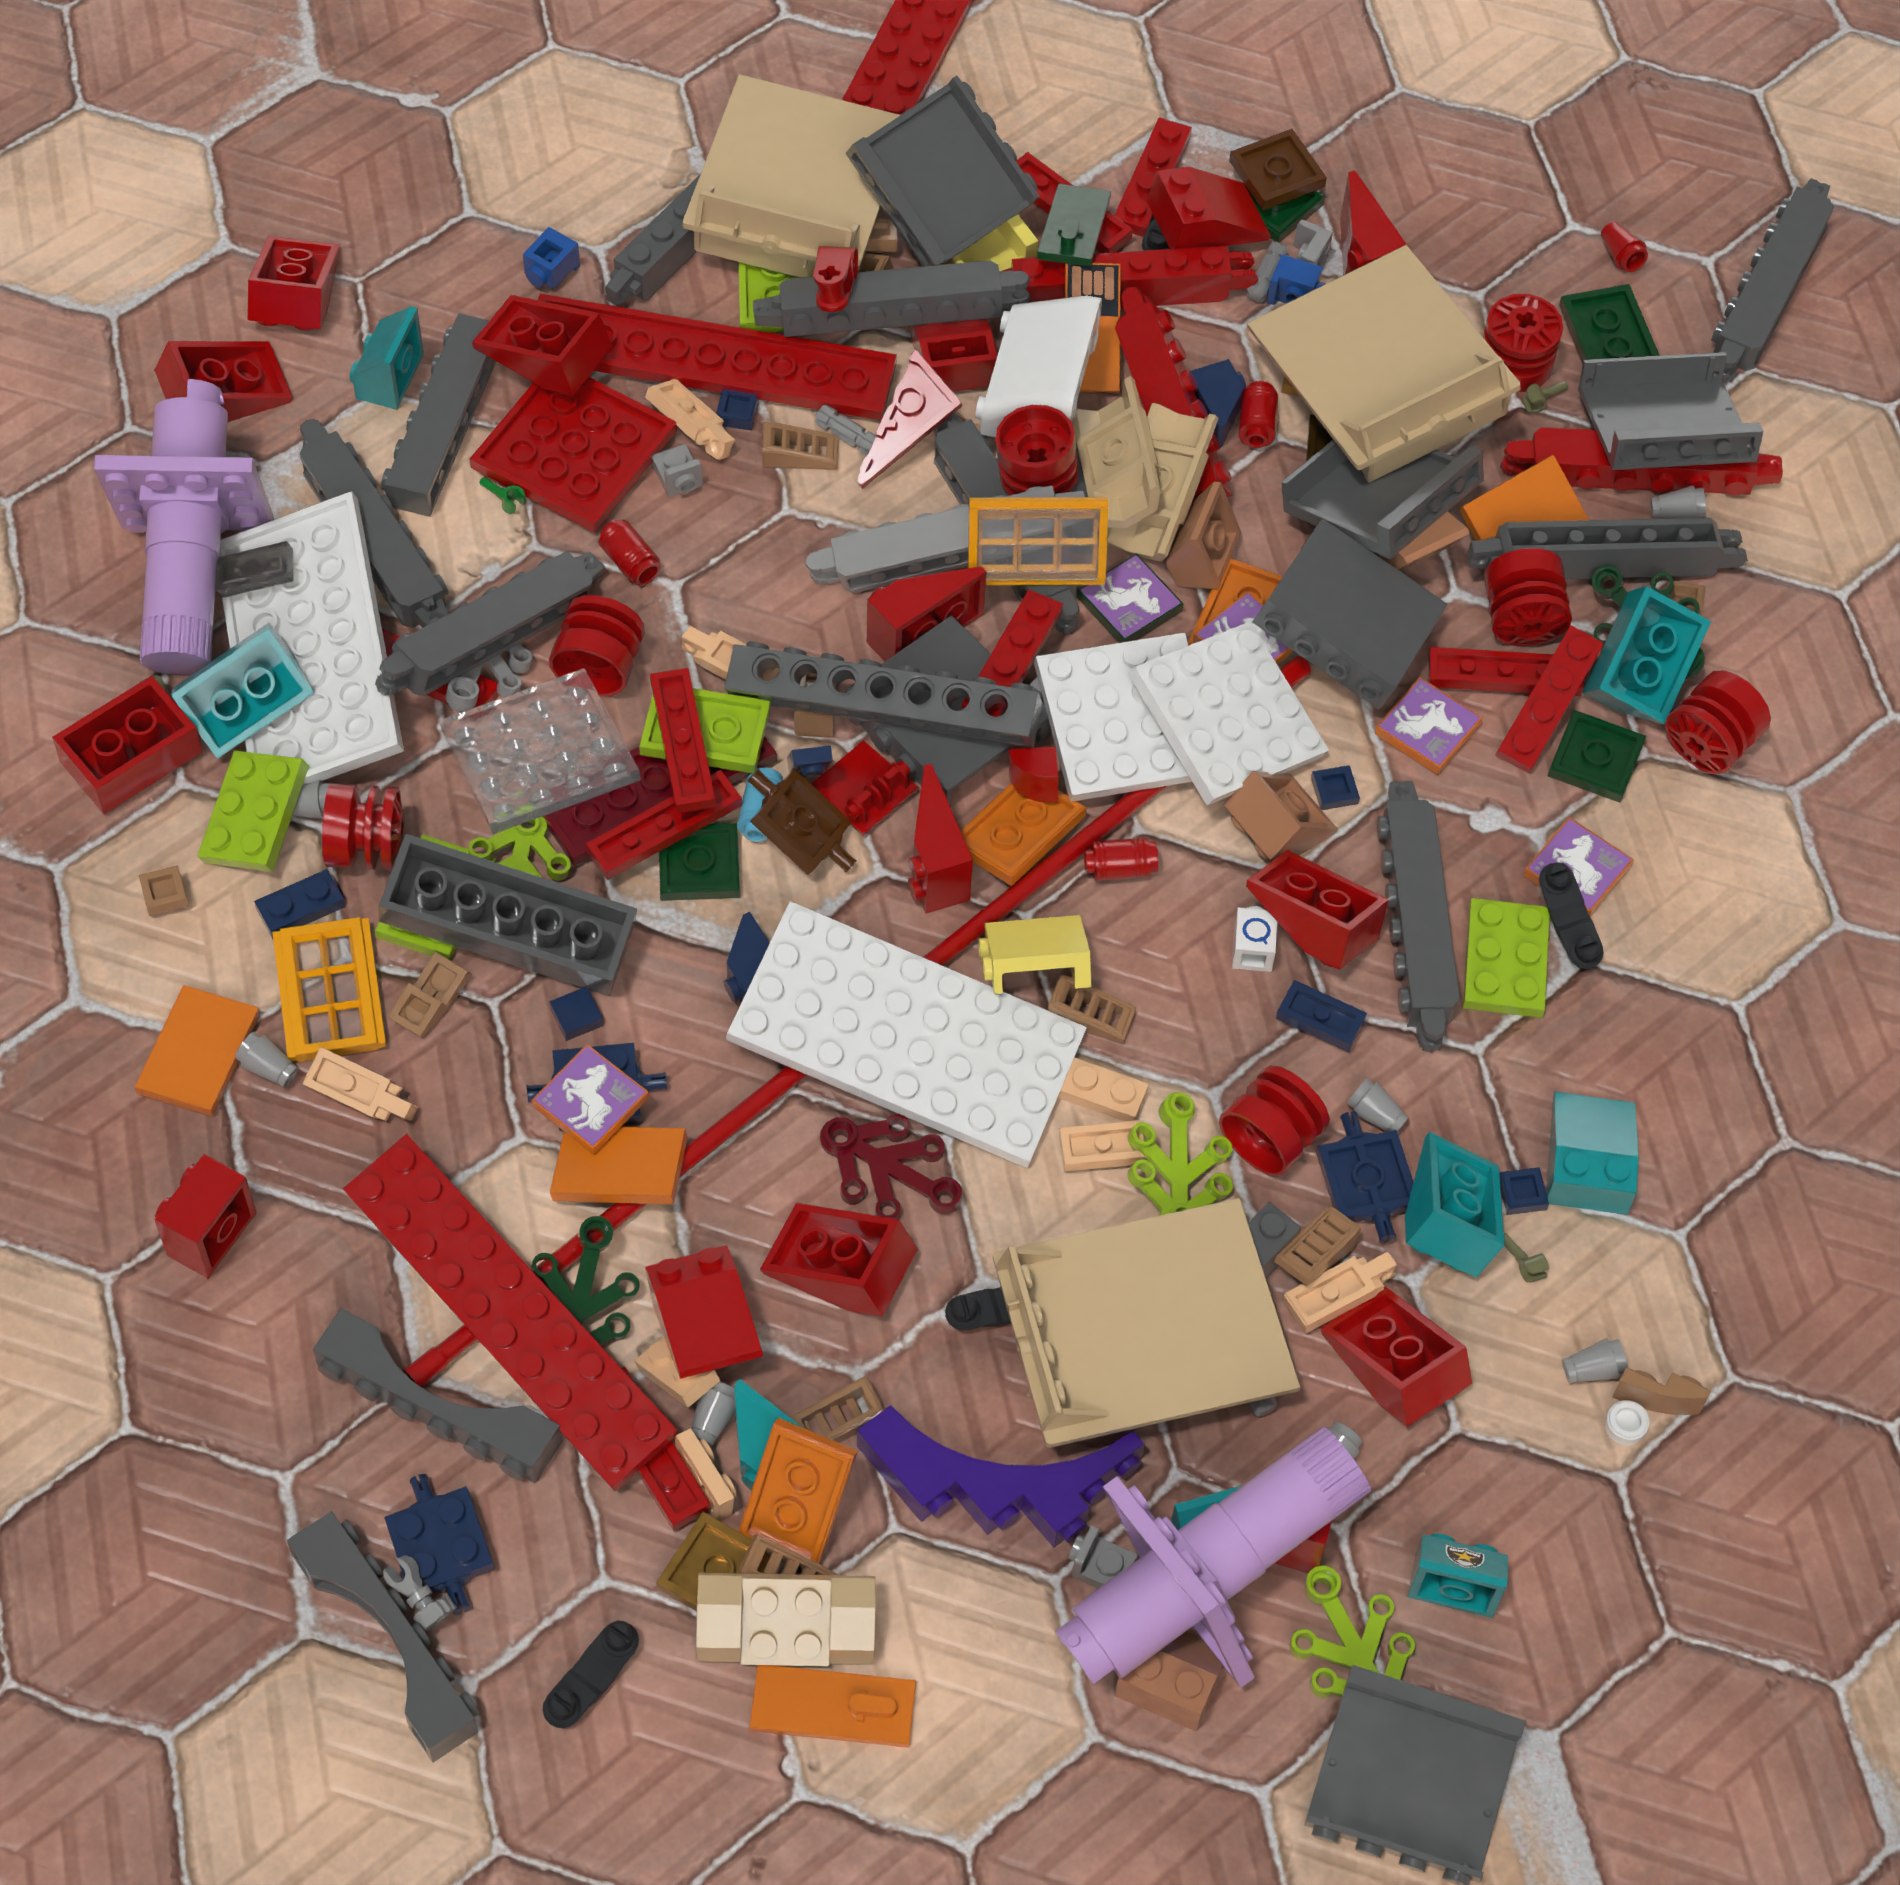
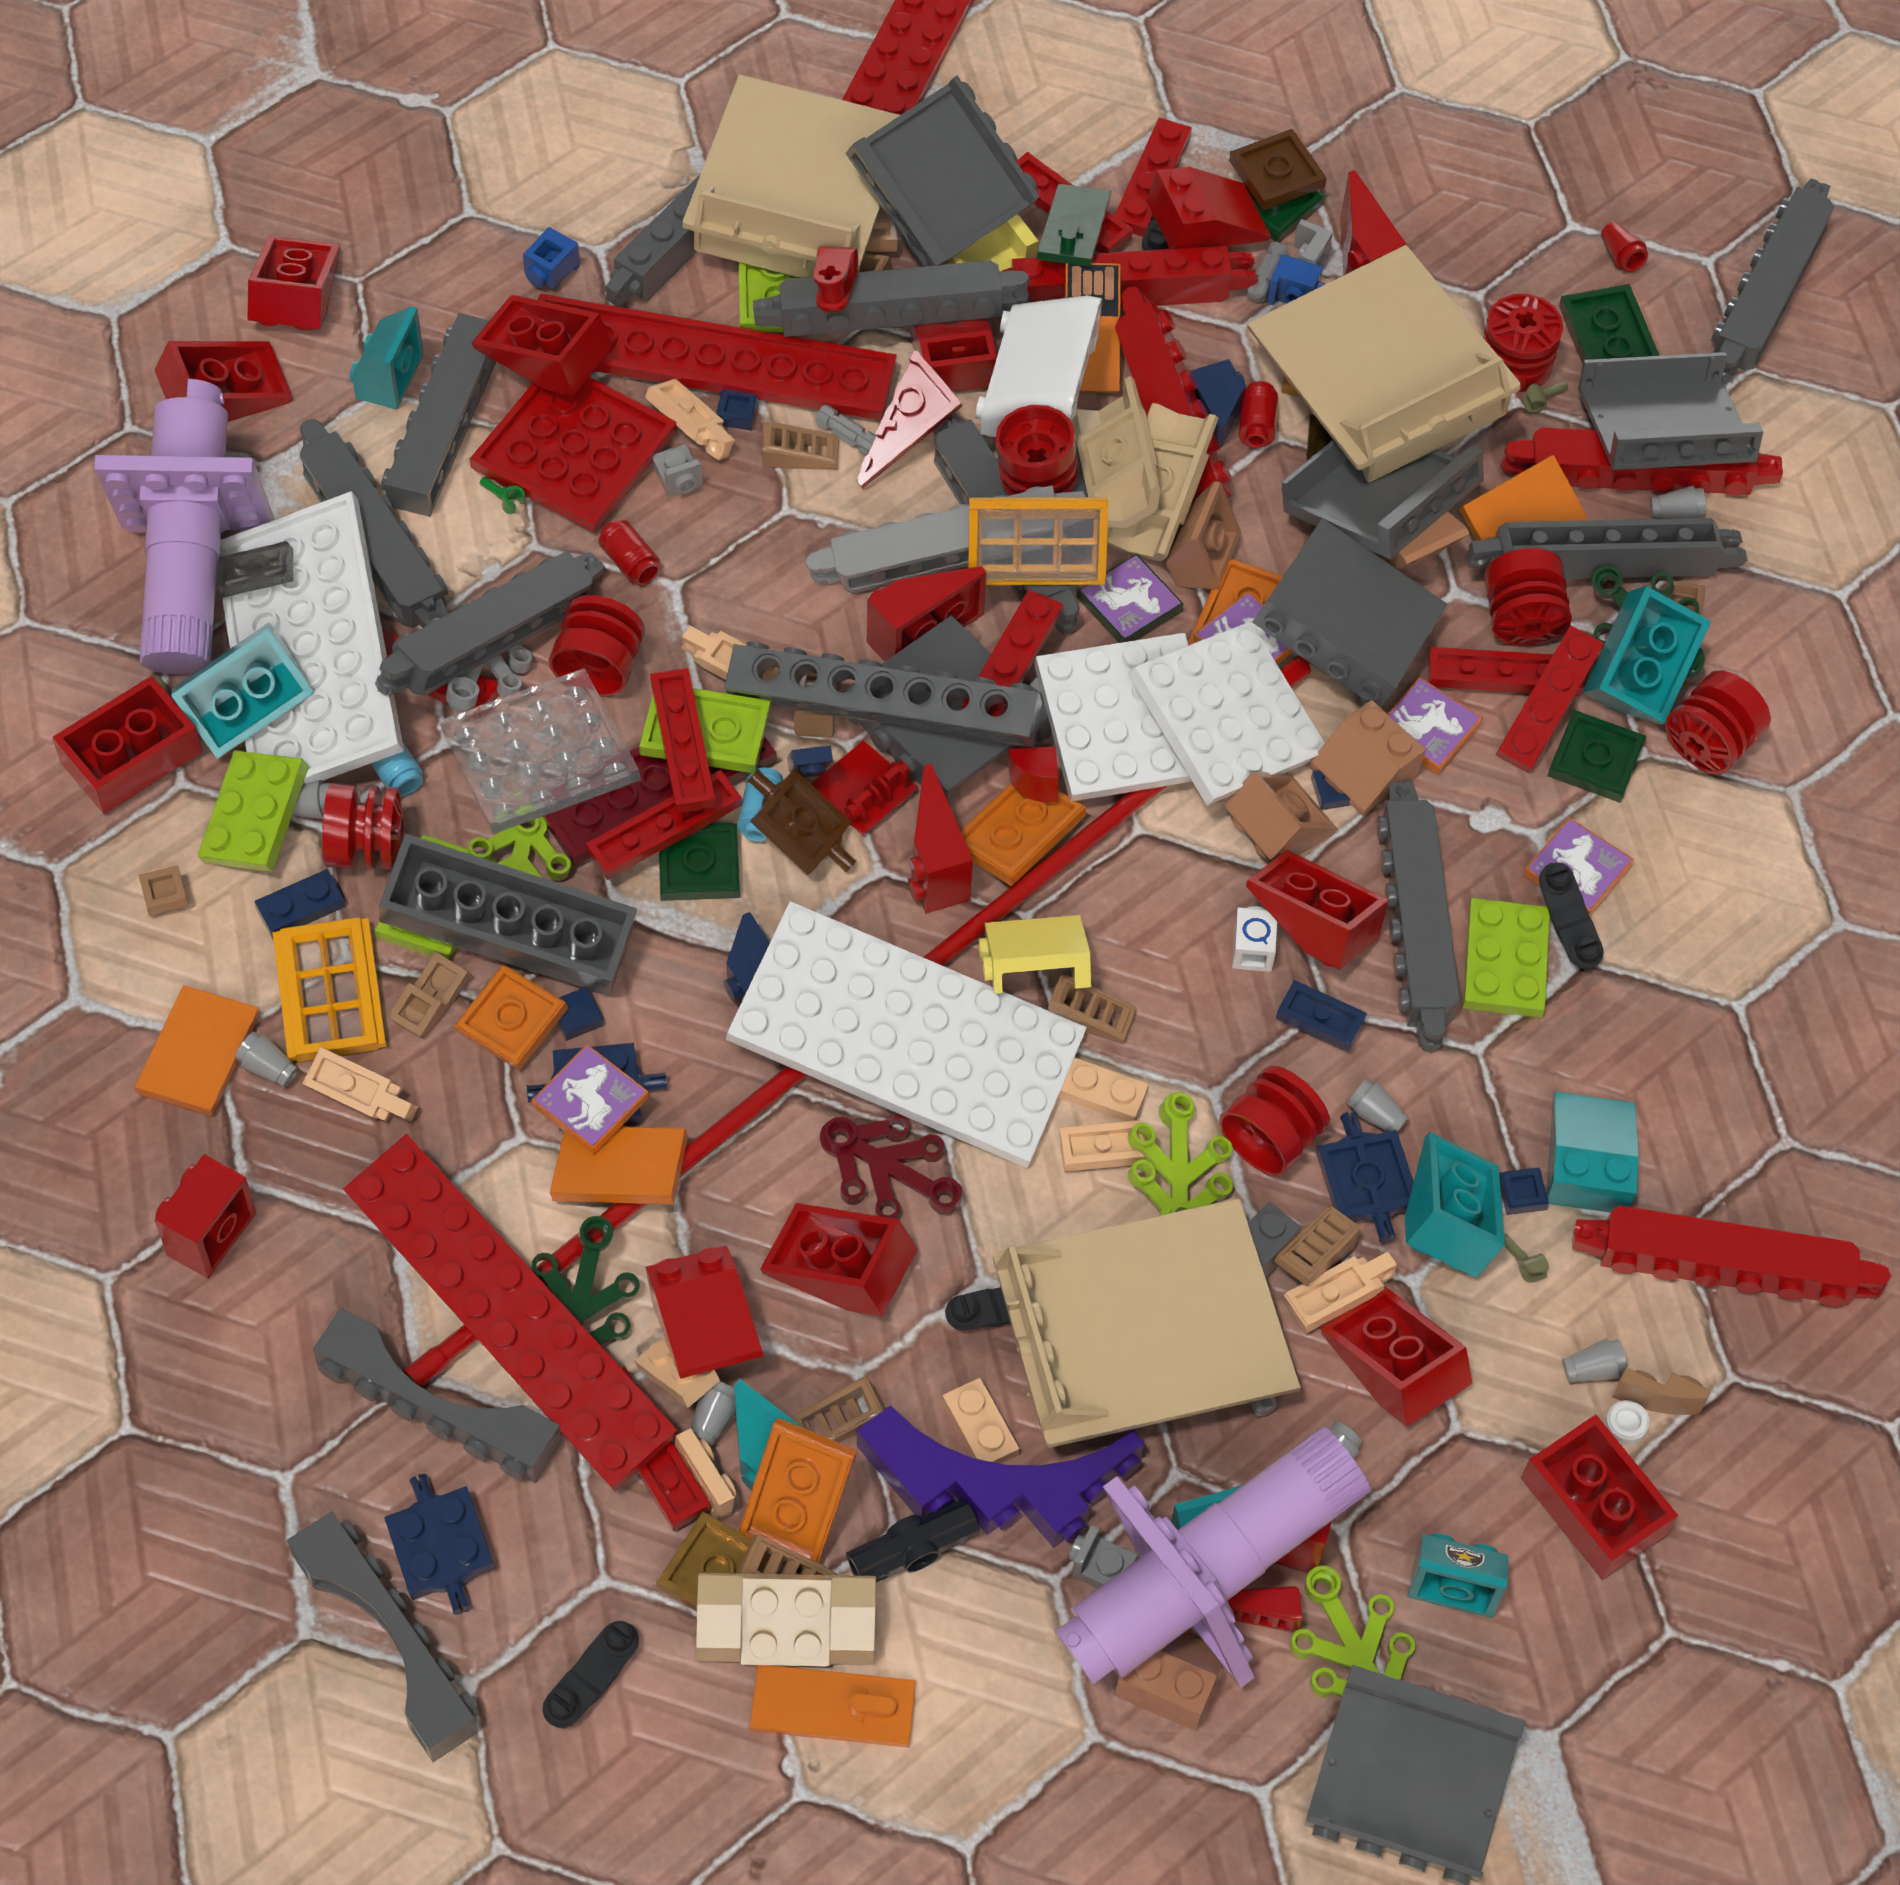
light grey piece [383,1555,457,1632] -> none
red head [1084,837,1158,881] -> none
none -> medium azure head [370,741,423,797]
none -> orange tile [454,964,568,1071]
none -> black piece [846,1499,980,1583]
none -> light nougat plate [942,1378,1020,1464]
none -> red slope [1227,1586,1302,1632]
none -> nougat slope [1309,700,1426,816]
none -> red brick [1521,1414,1679,1579]
none -> red hinge [1572,1205,1892,1307]

